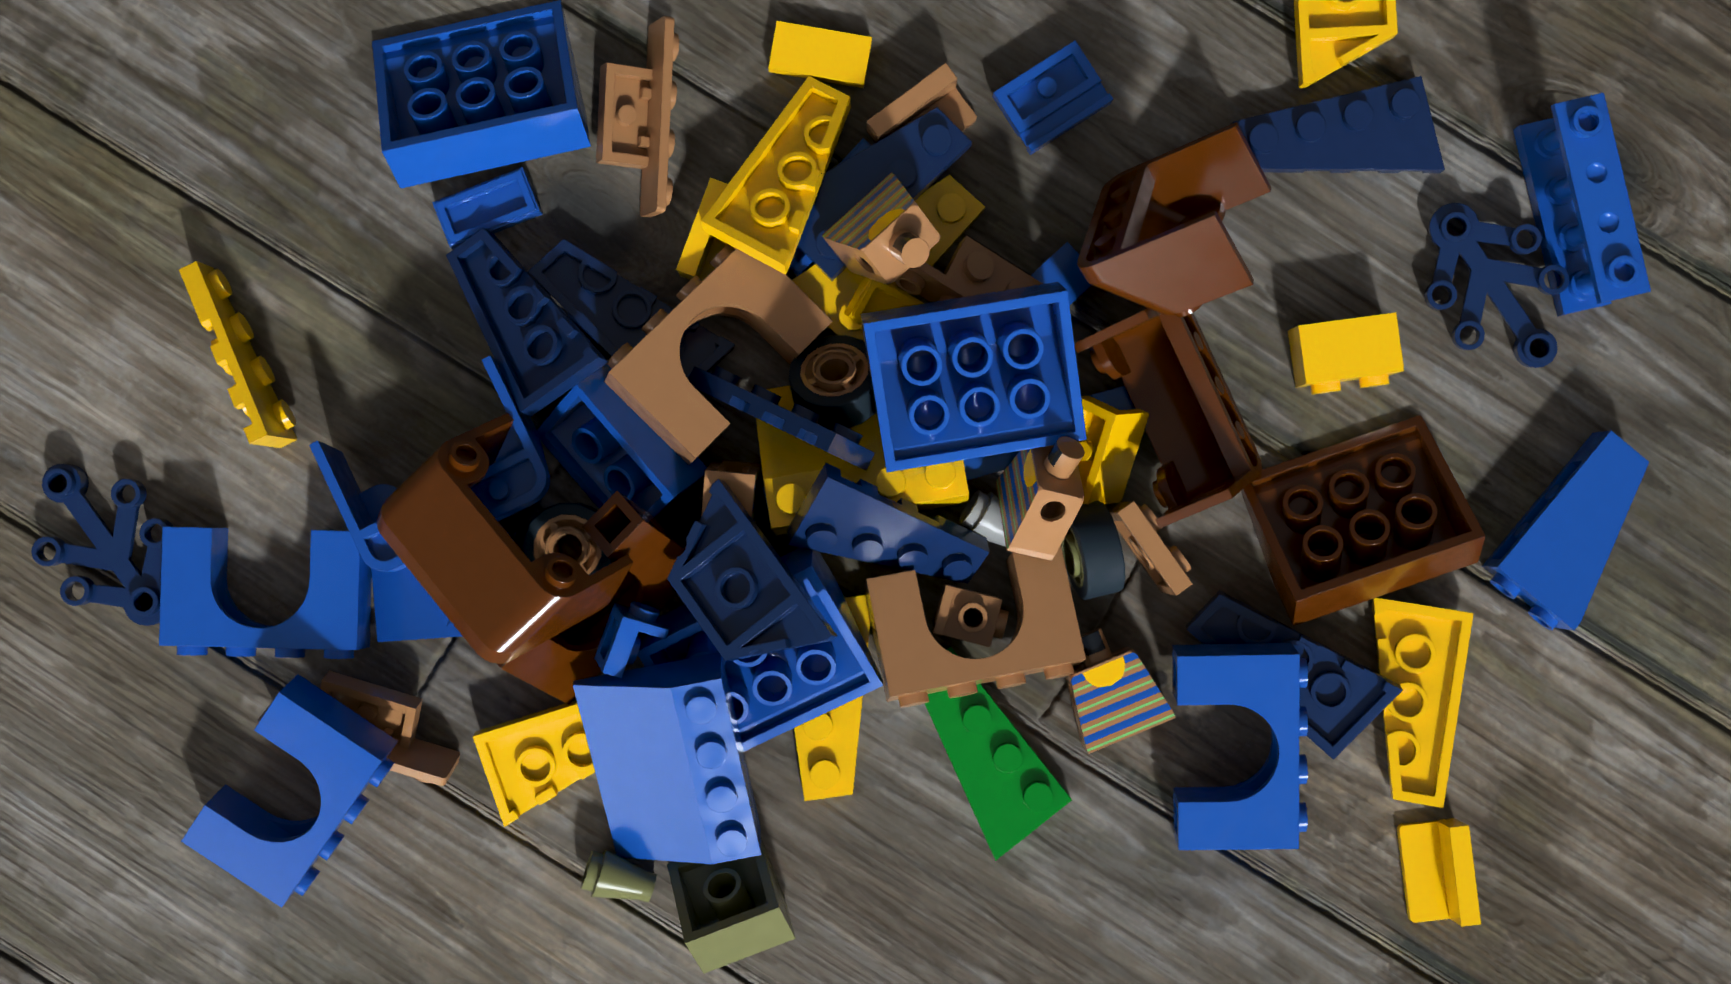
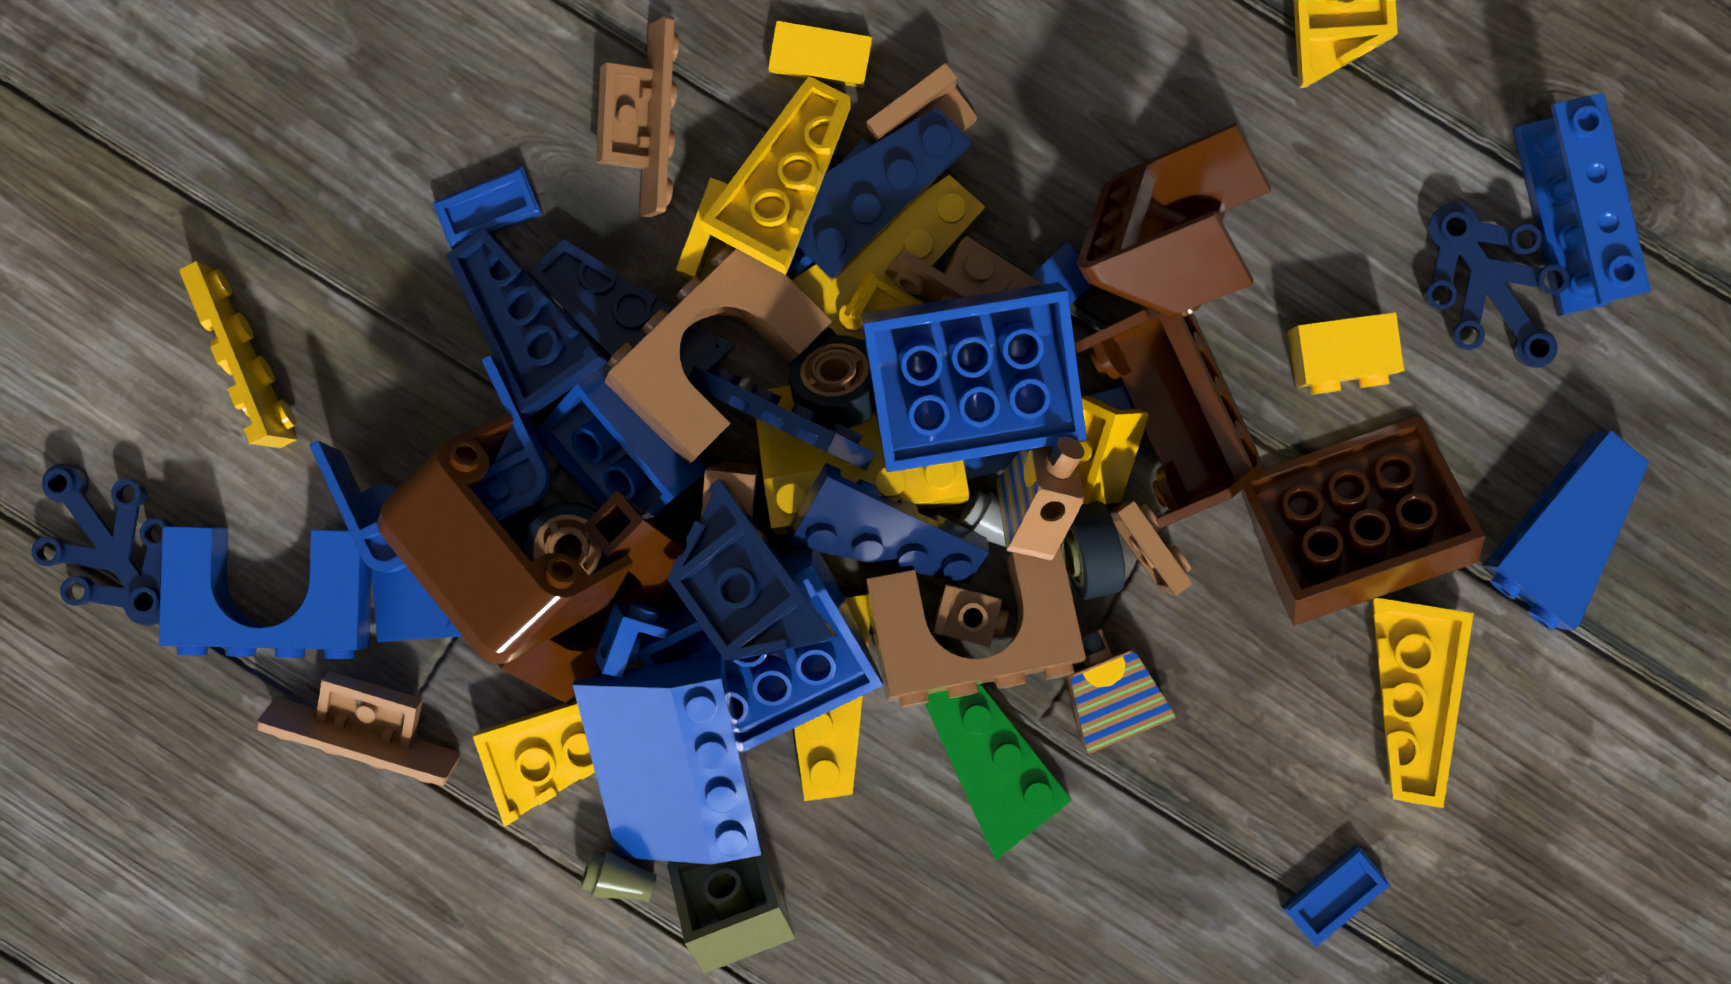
blue arch [181,674,398,908] -> none
blue slope [372,0,591,189] -> none
medium nougat torso [822,173,941,285] -> none
blue plate [992,40,1114,155] -> none
blue arch [1172,643,1308,850] -> none
dark blue wing [1186,590,1403,760] -> none
dark blue wing [1230,76,1445,173] -> none
yellow panel [1397,818,1481,927] -> none
none -> blue tile [1281,845,1390,947]

